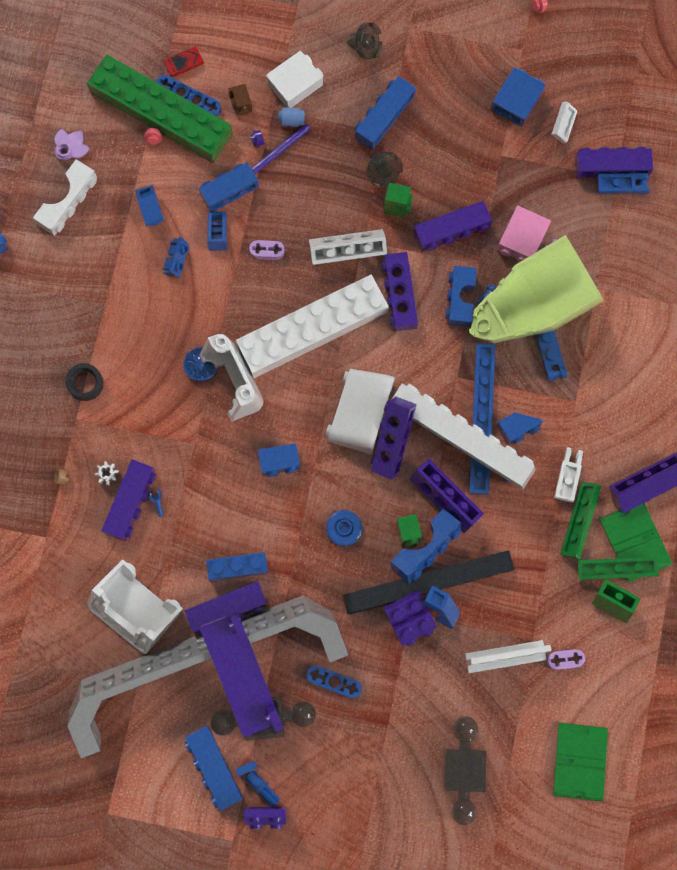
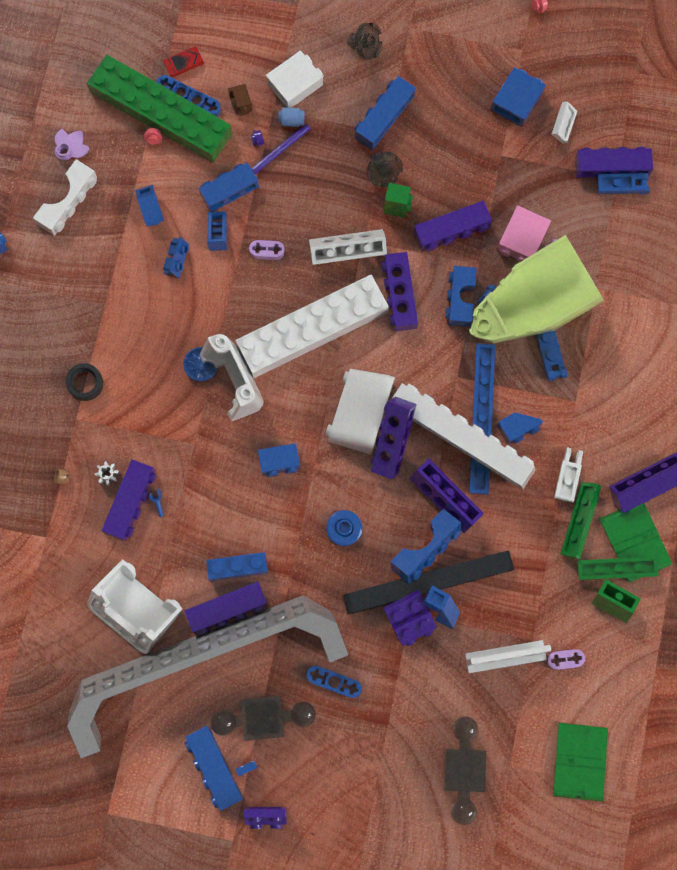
dark purple bracket [200,611,283,737] -> none
blue axle [245,770,280,807] -> none
green brick [395,514,422,548] -> none

